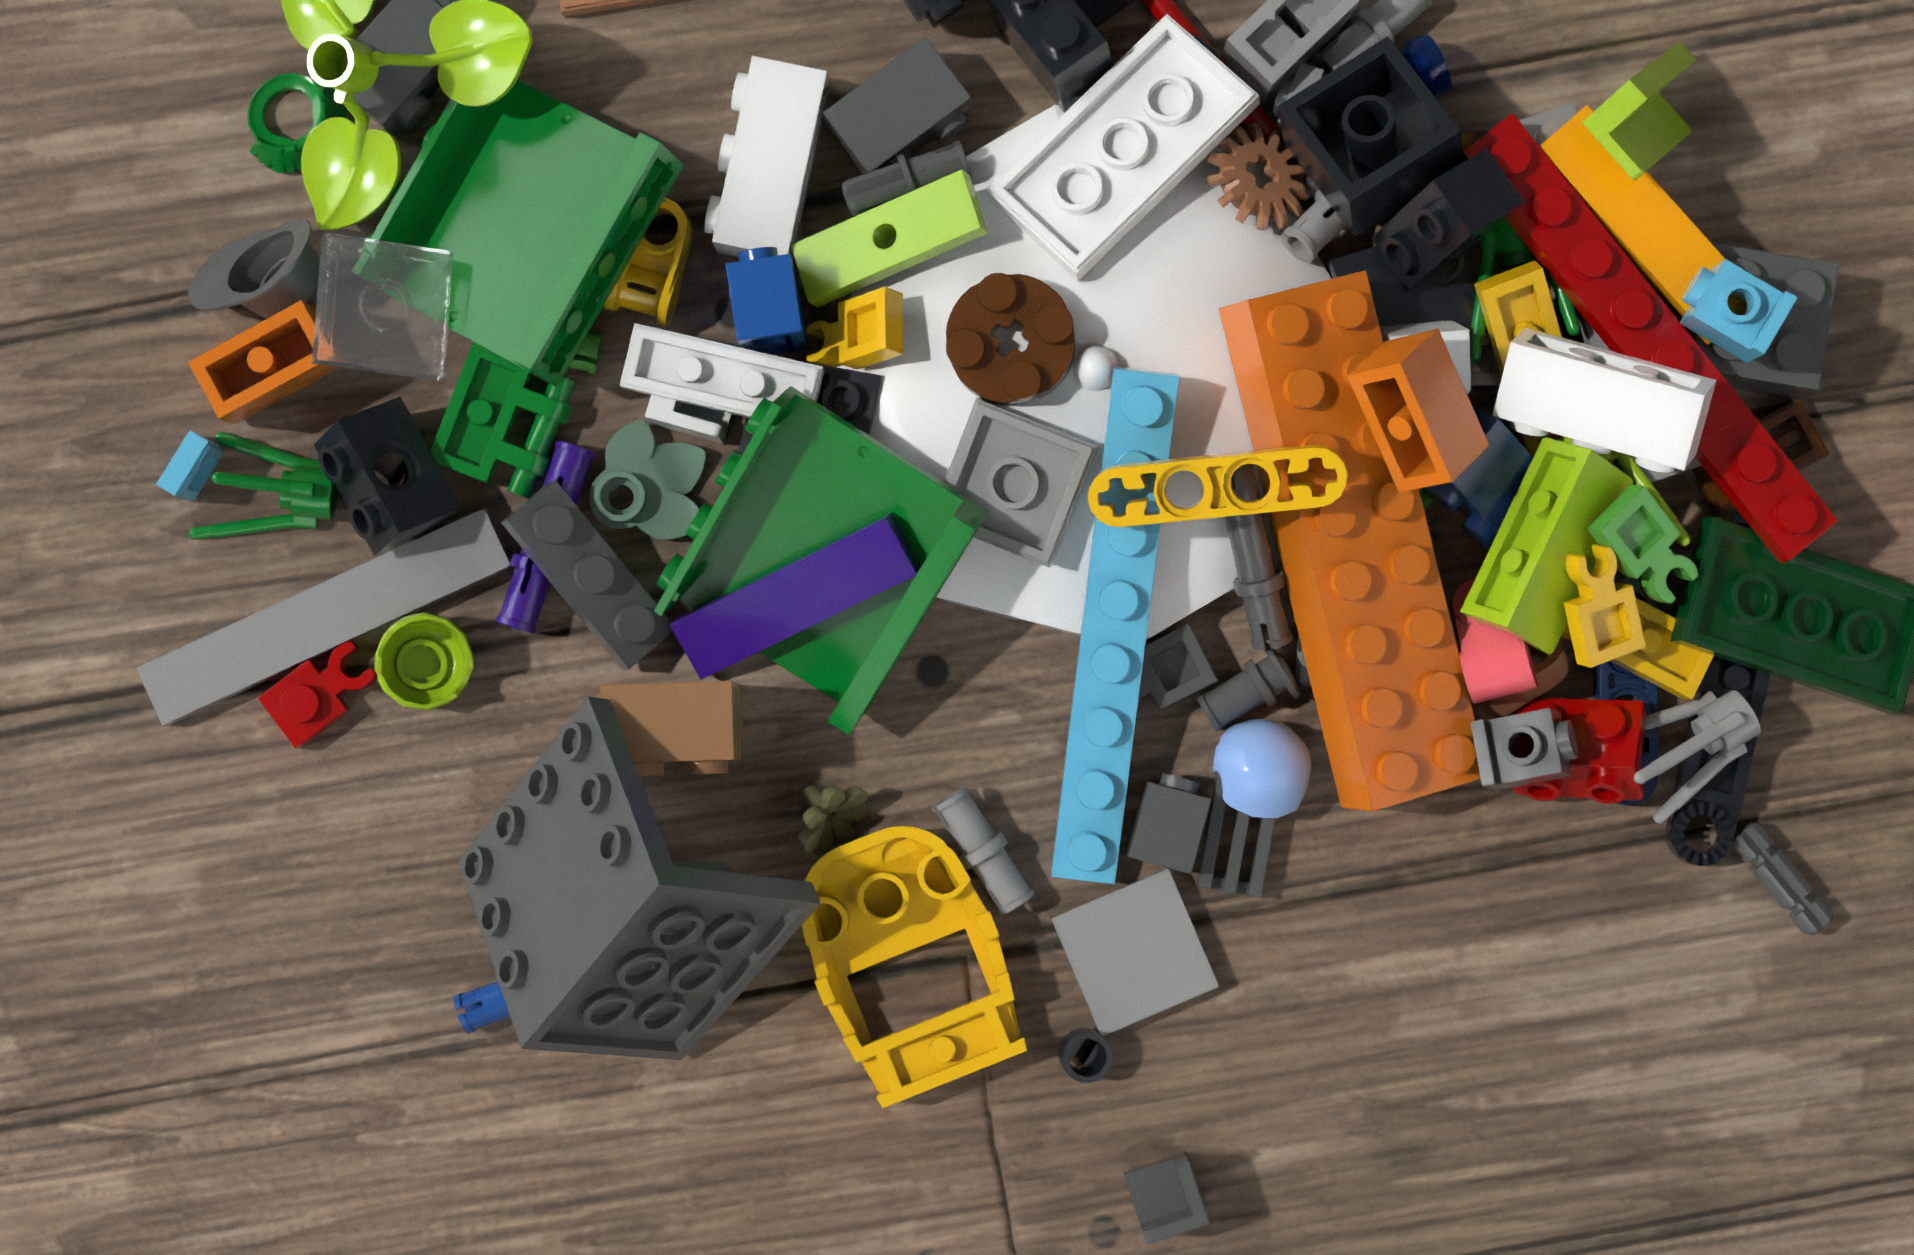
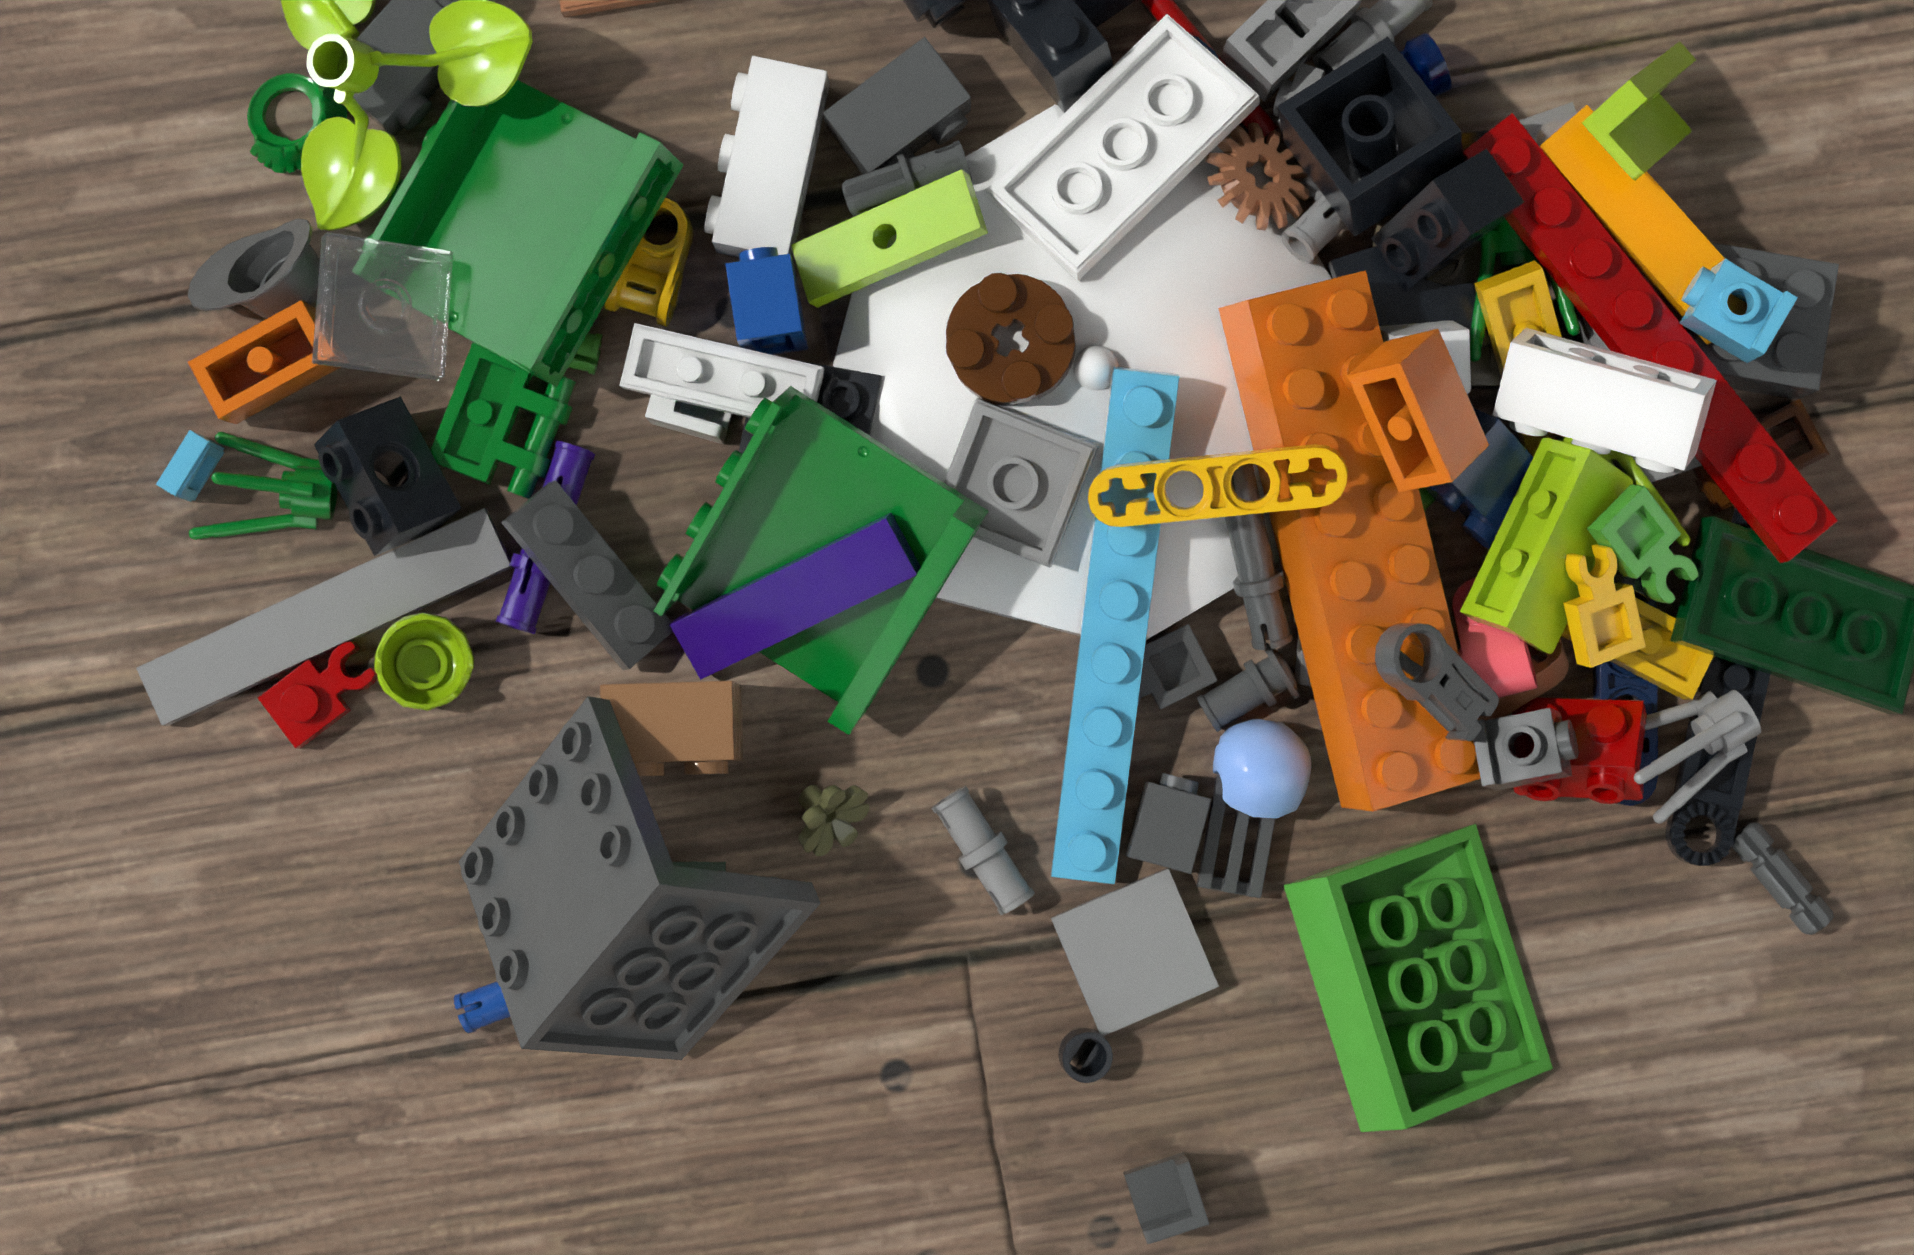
sand green plate [589,419,706,540] -> none
yellow slope [802,826,1027,1109] -> none
yellow plate [806,287,904,370] -> none
none -> bright green slope [1283,824,1553,1132]
none -> dark grey piece [1375,623,1499,741]

